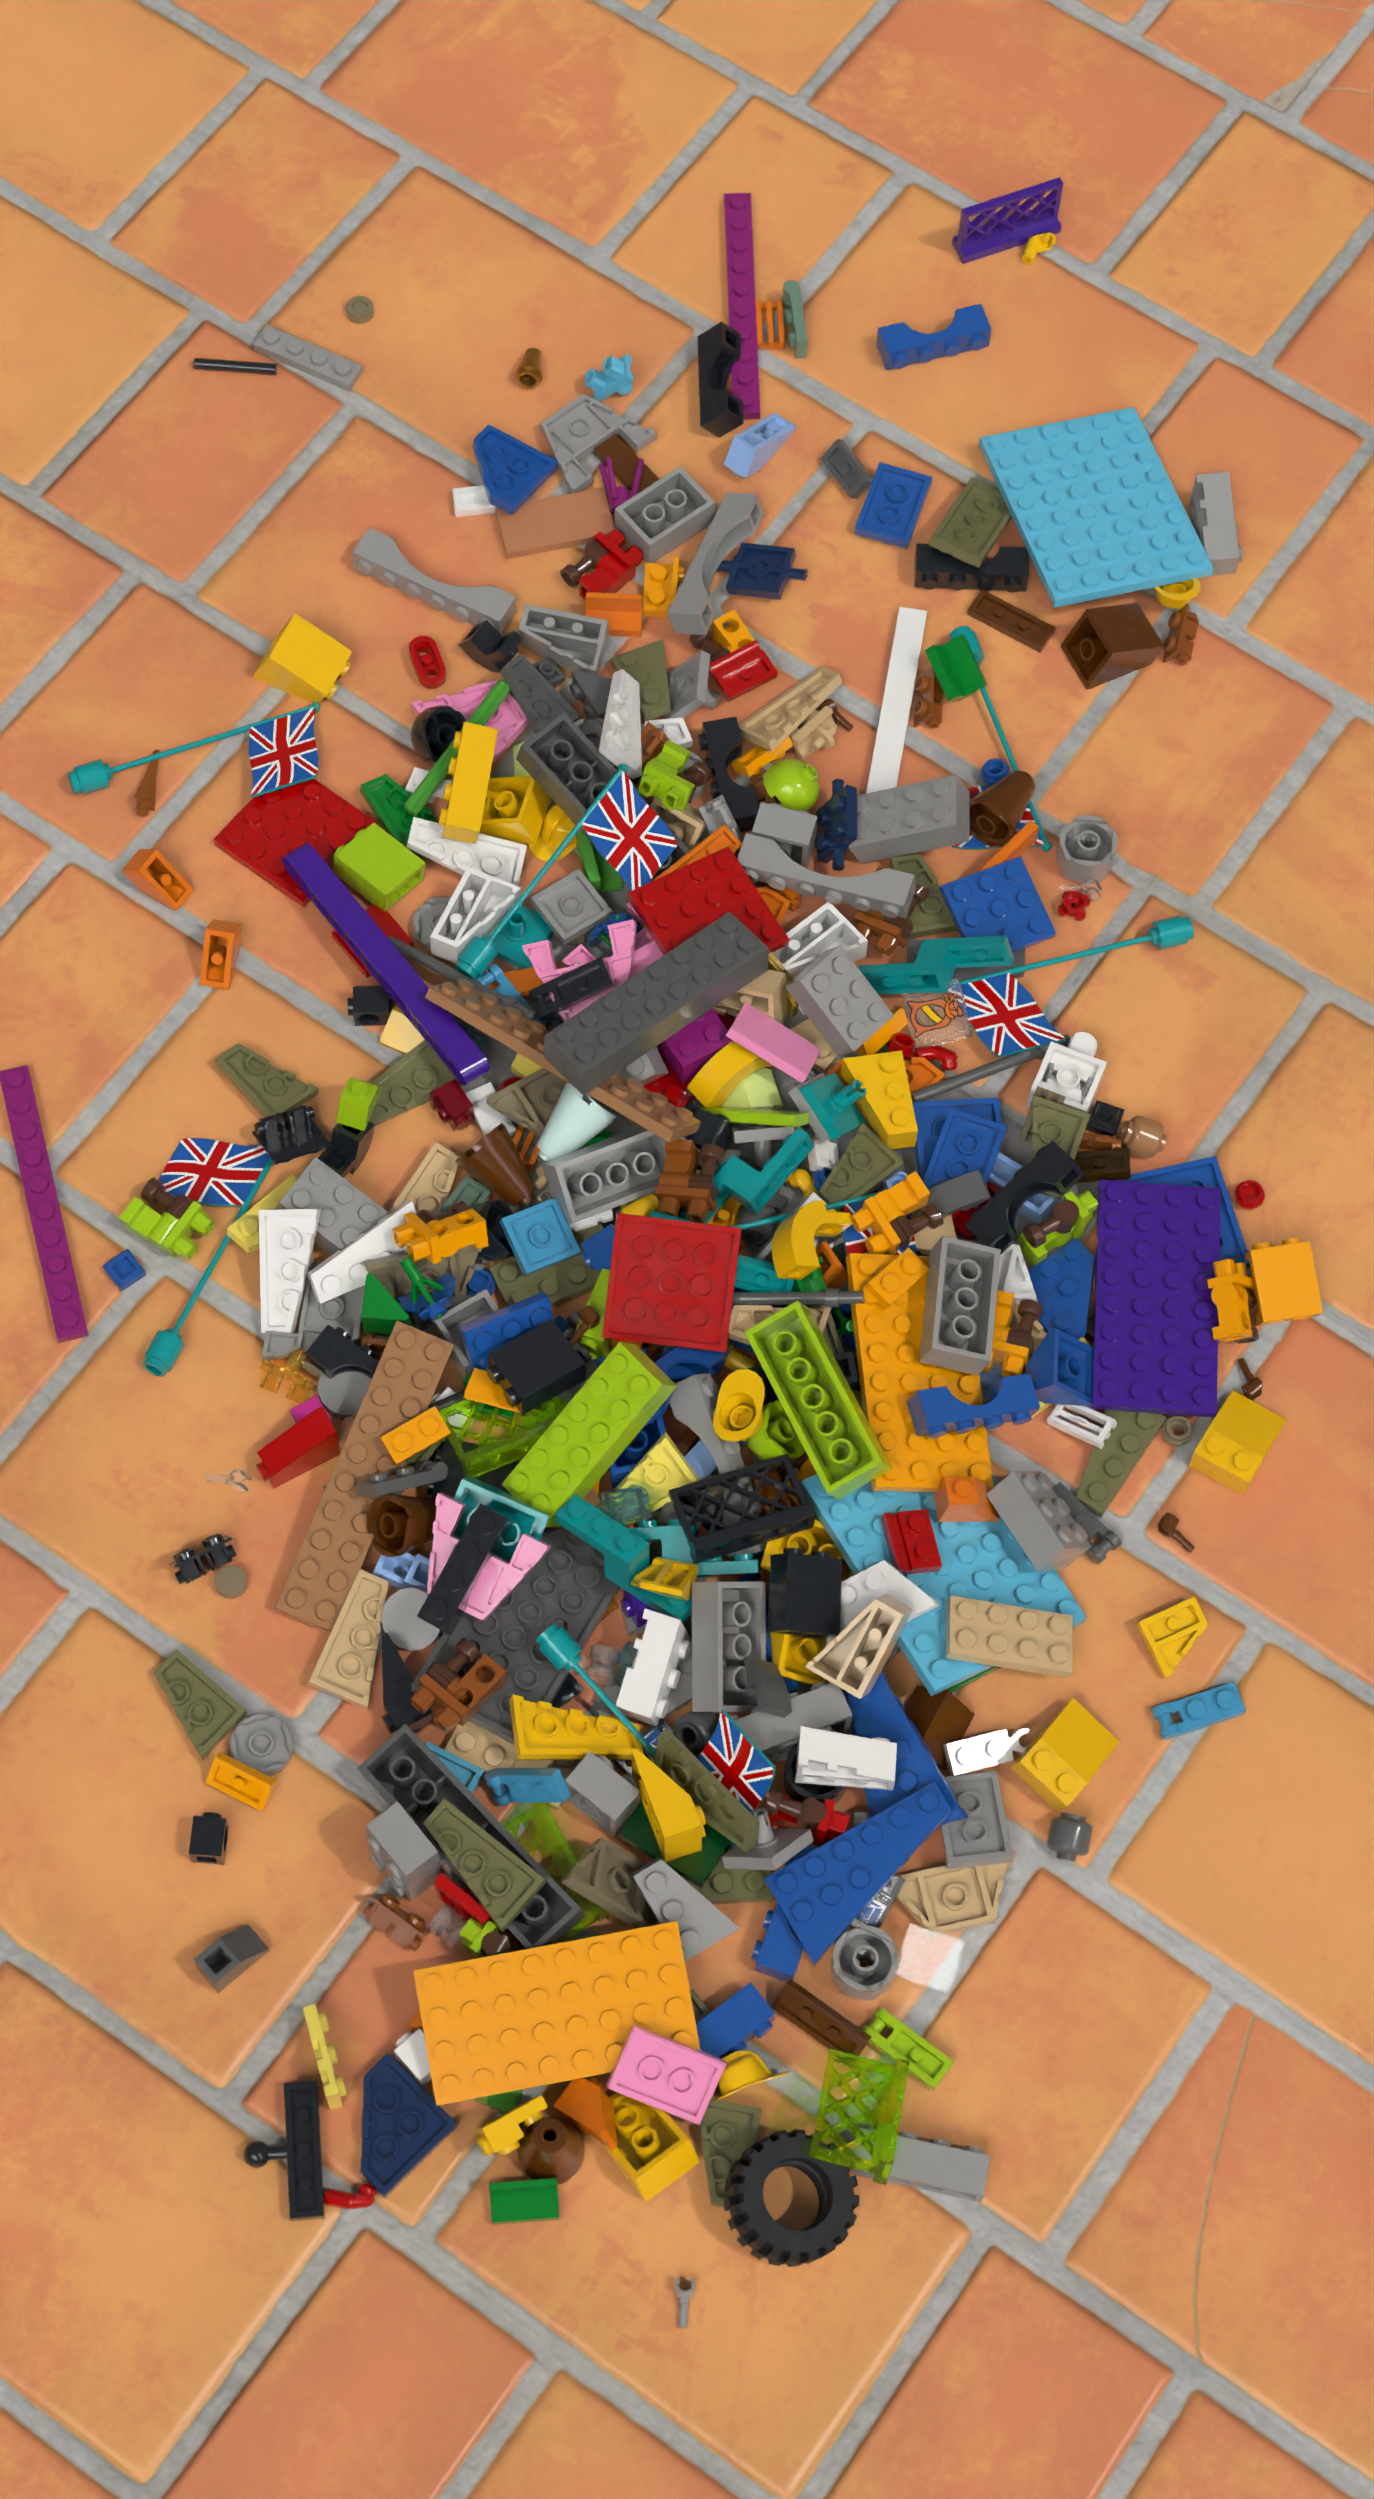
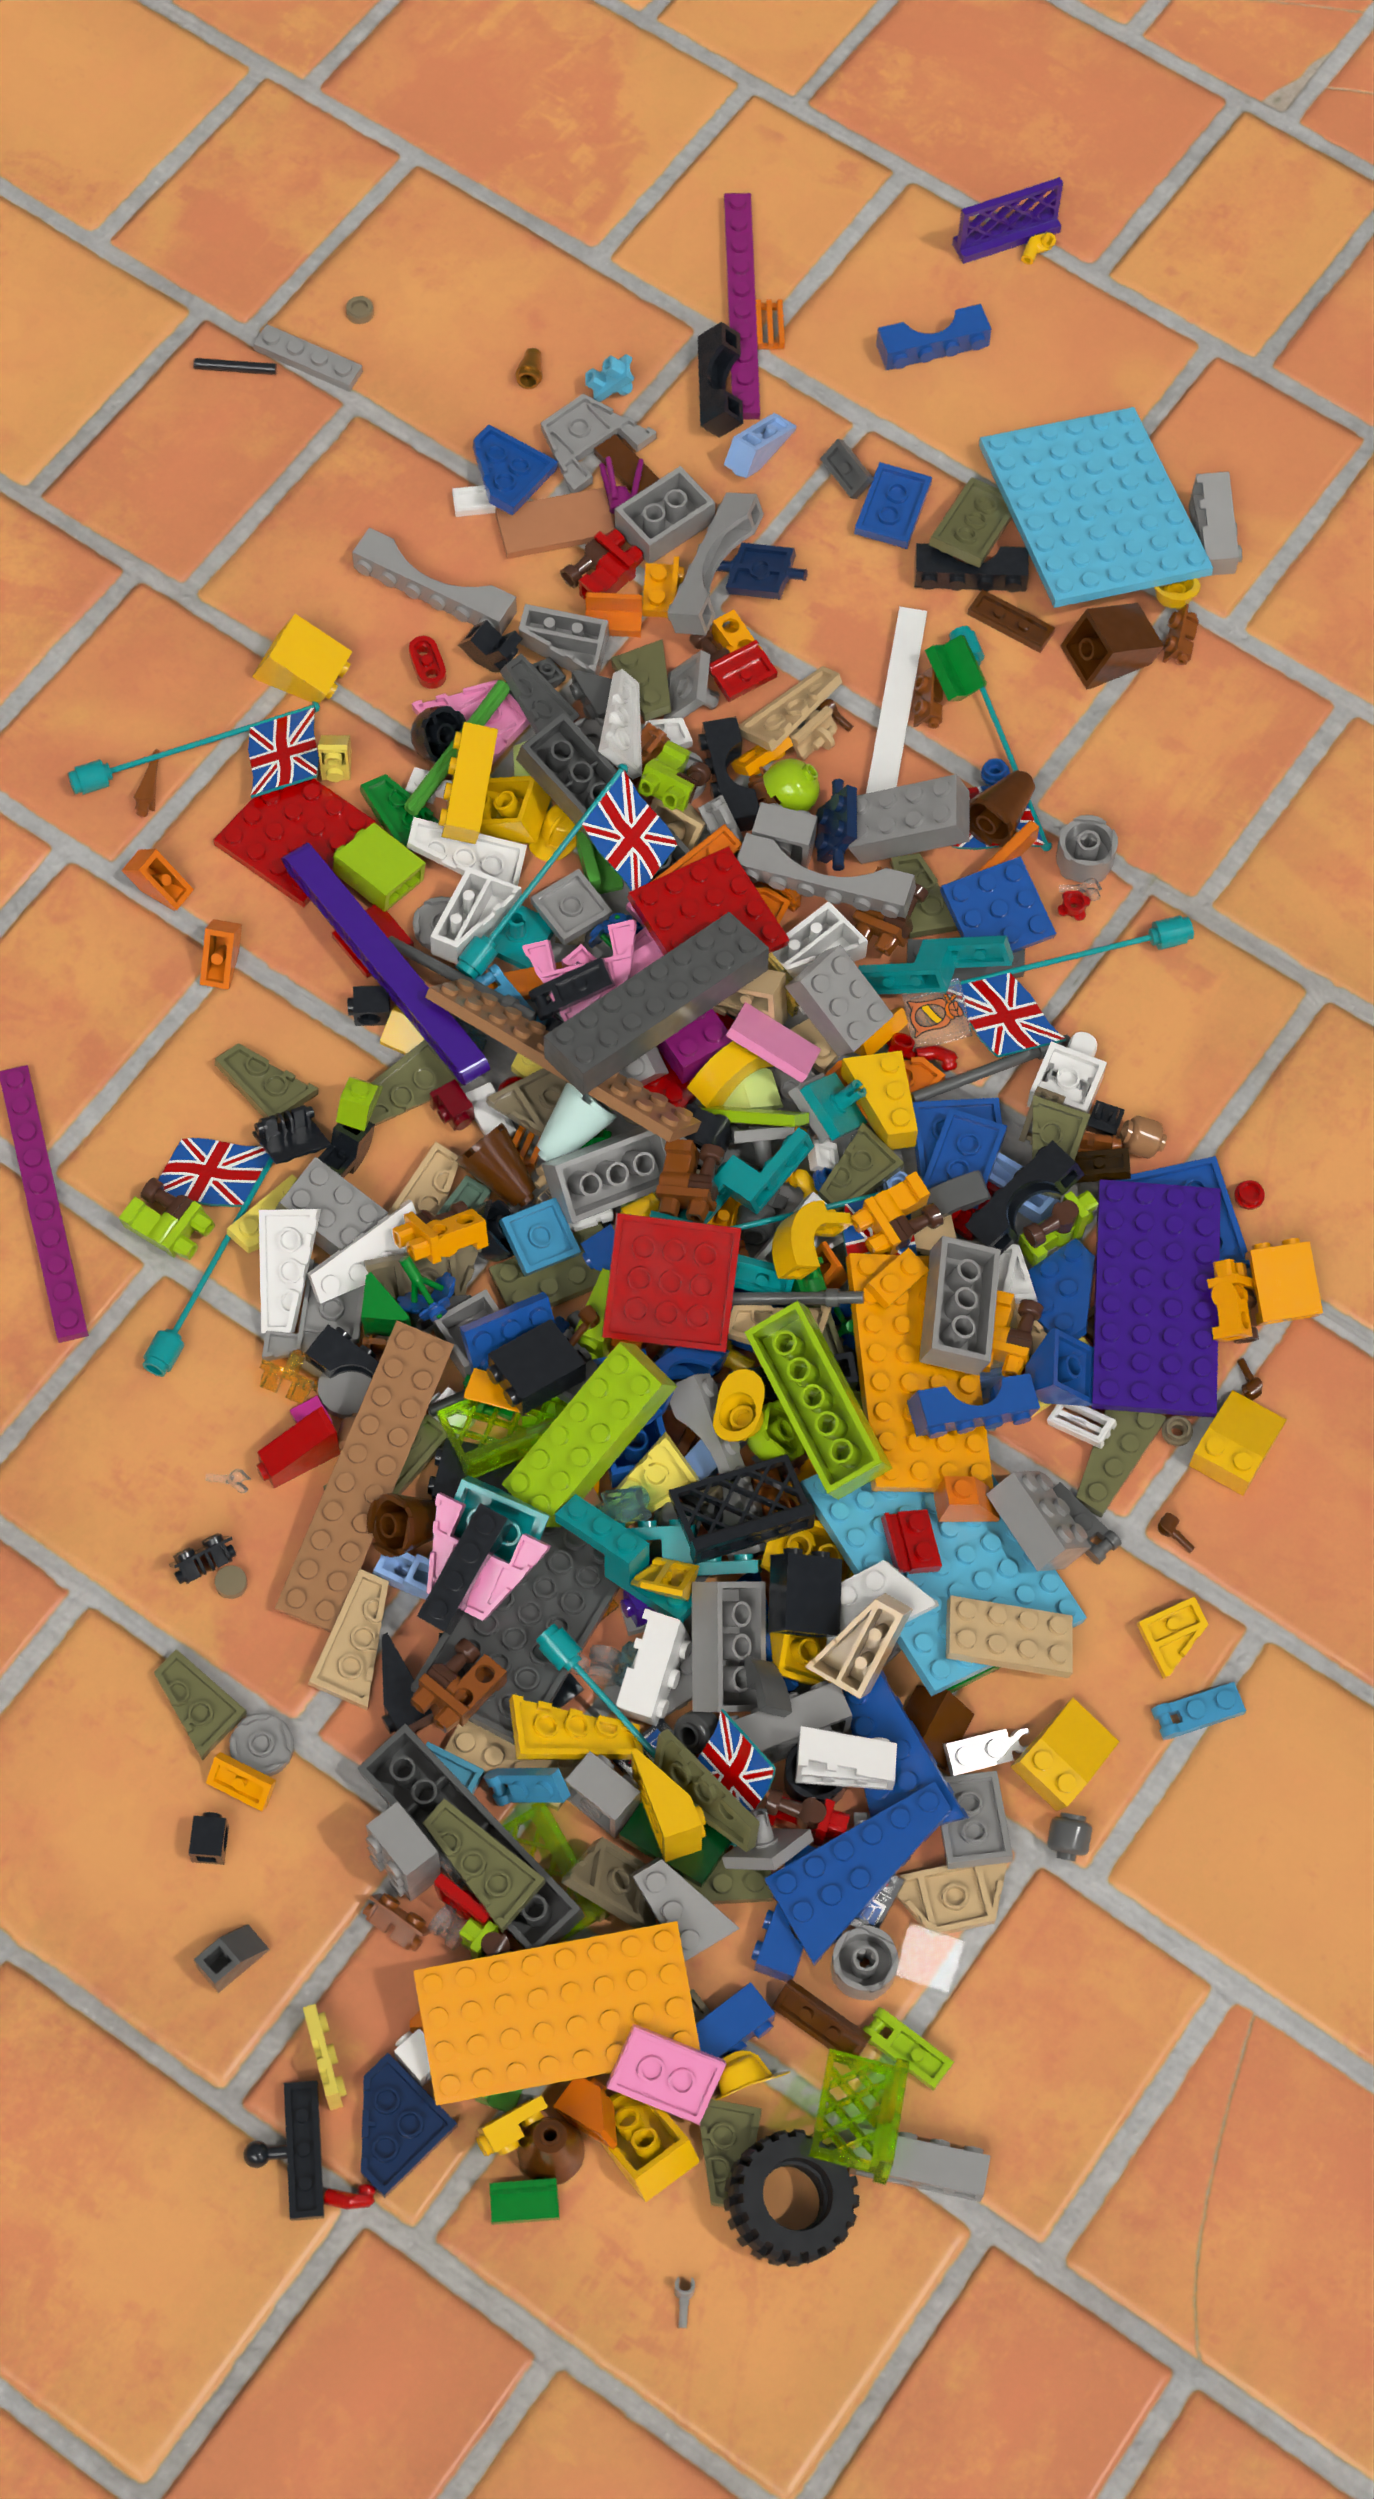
blue tile [103,1249,146,1292] -> none
dark grey plate [357,1460,448,1497] -> none
light orange plate [380,1406,451,1466] -> none
light grey tile [381,1586,443,1651] -> none
blue plate [466,1270,495,1297] -> none
sand green plate [782,280,808,359] -> none
none -> light yellow slope [318,735,352,782]

